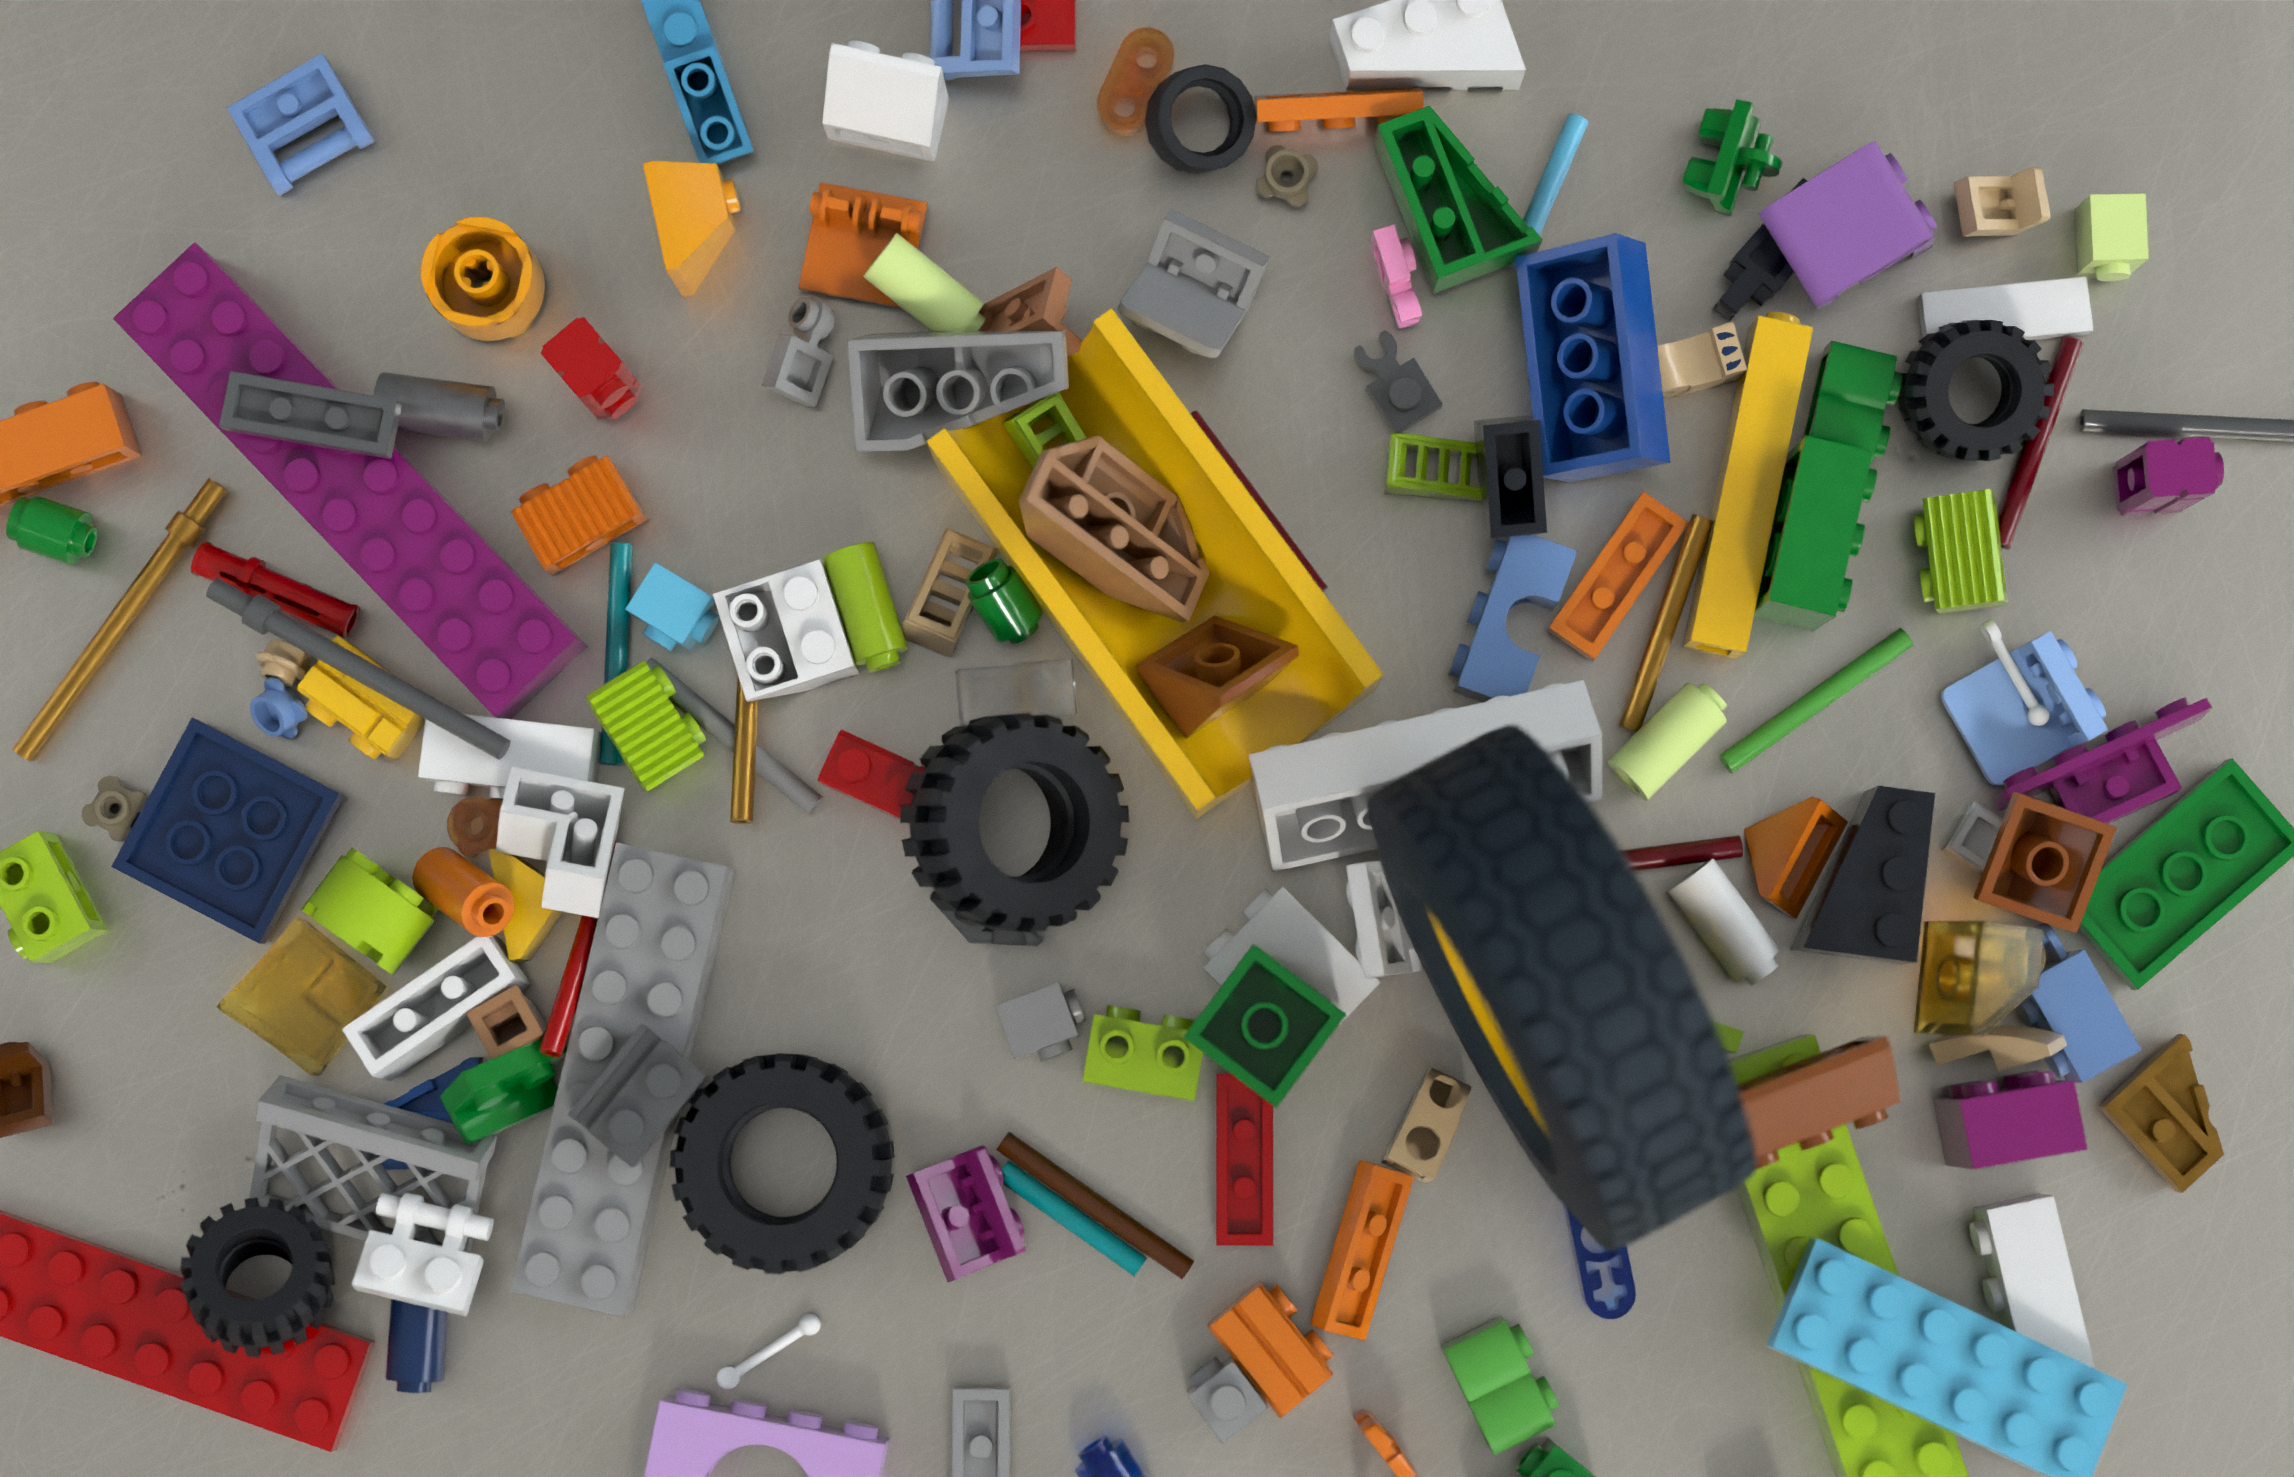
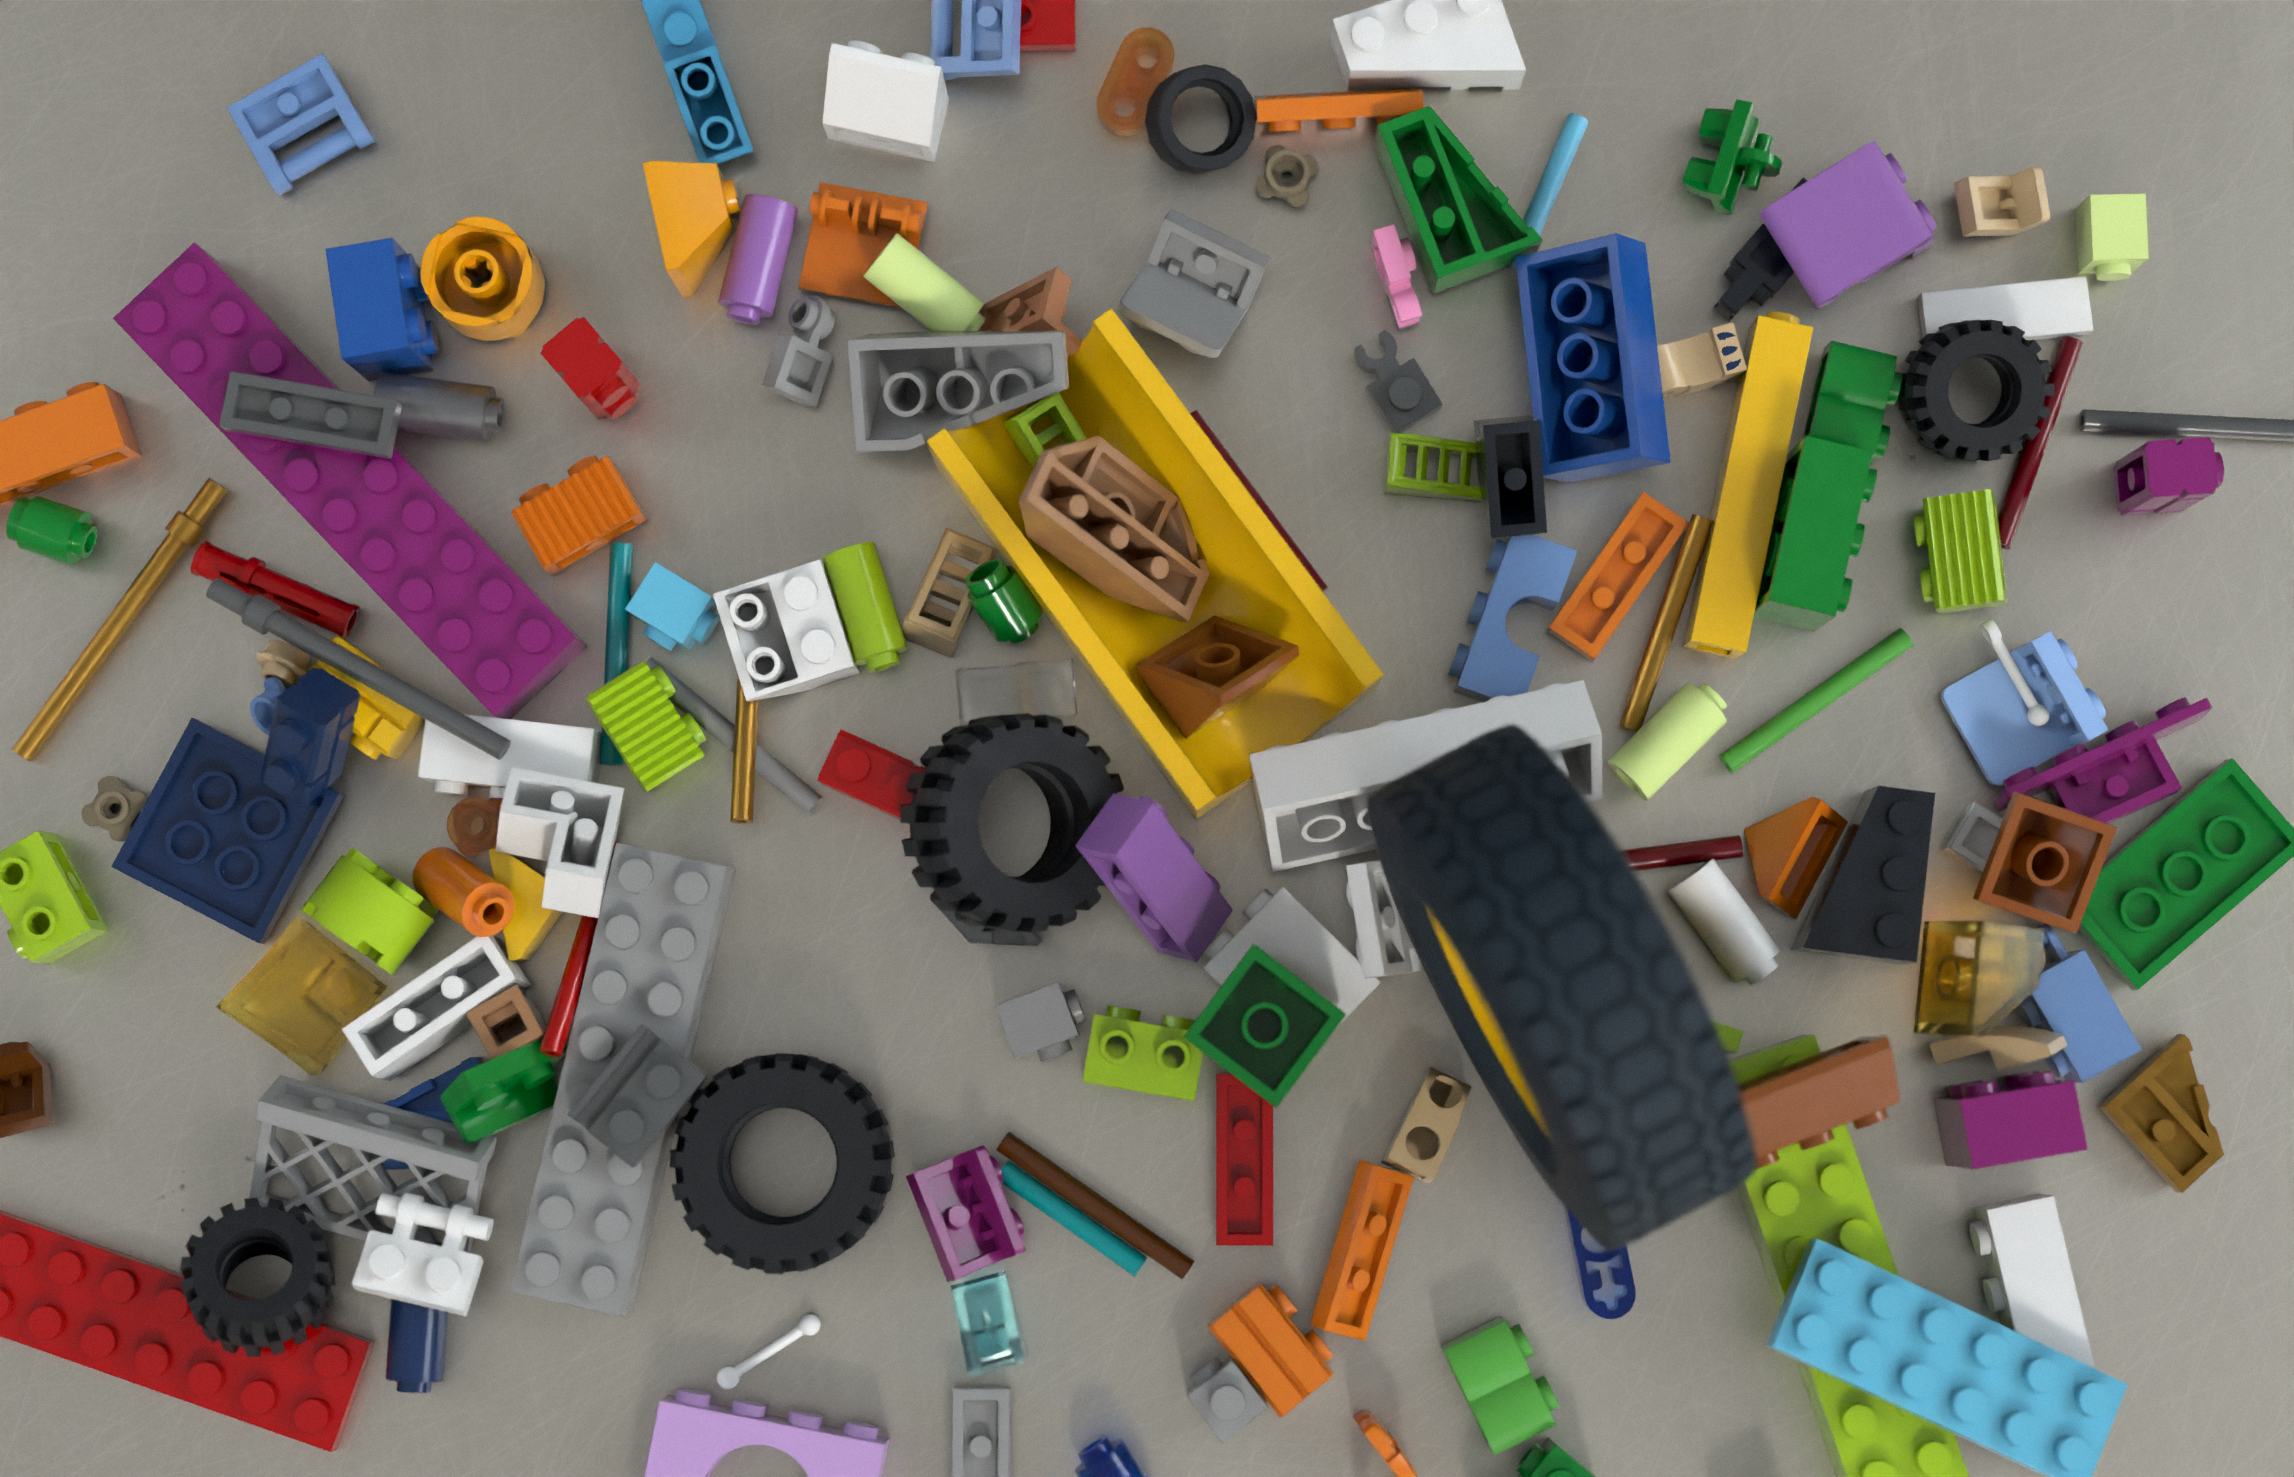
none -> dark blue brick [260,668,361,806]
none -> blue brick [325,238,439,382]
none -> medium lavender brick [718,194,798,325]
none -> clear light blue slope [951,1271,1029,1378]
none -> medium lavender brick [1076,793,1233,962]

